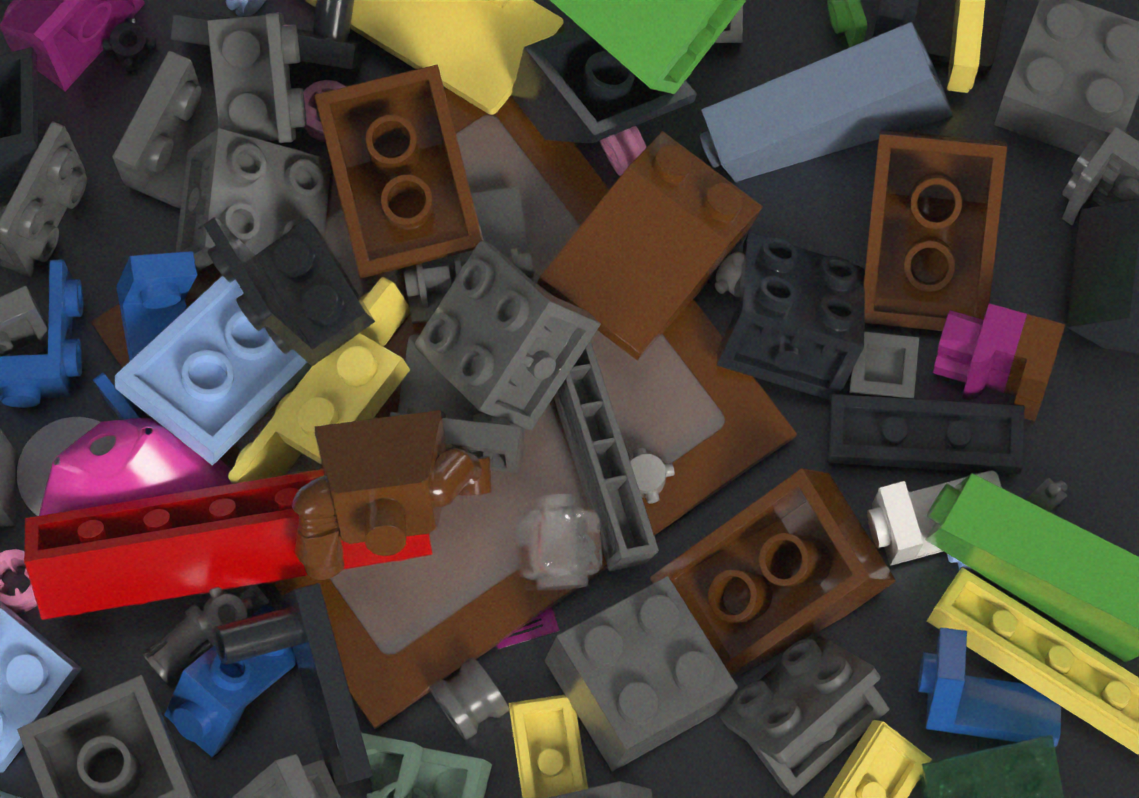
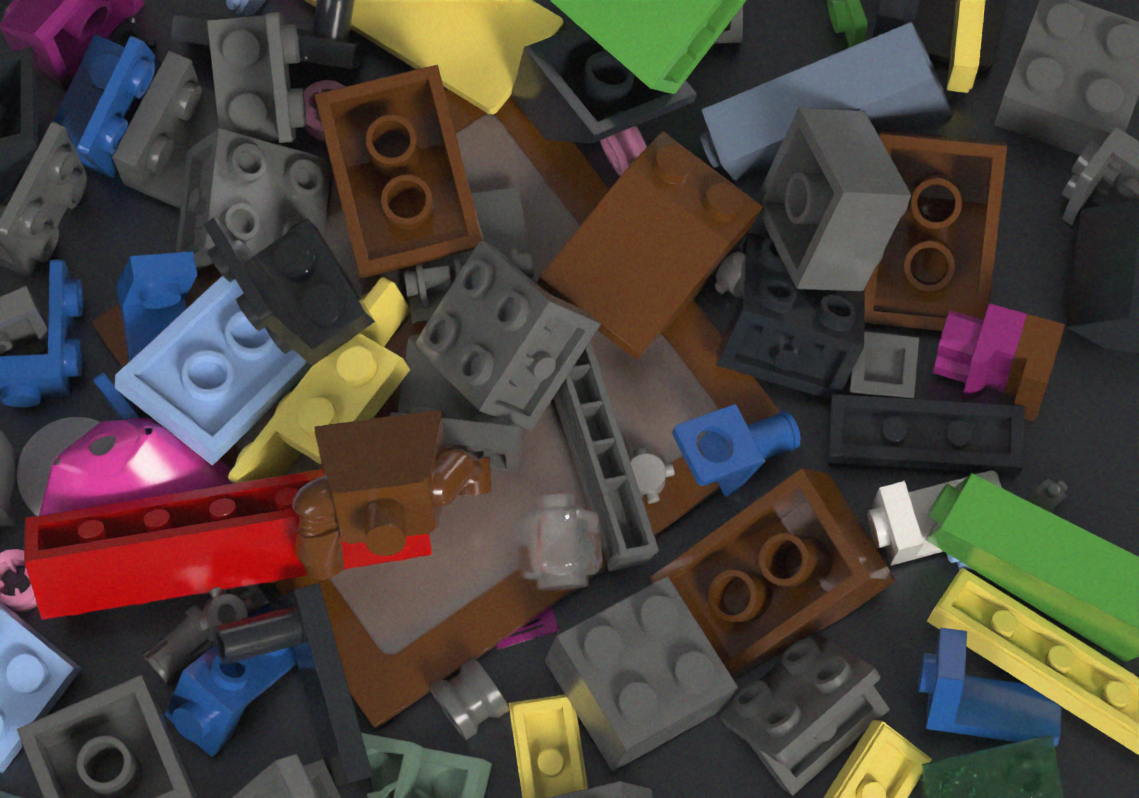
none -> blue bracket [53,34,161,179]
none -> blue bracket [672,404,801,497]
none -> dark grey brick [755,107,912,291]

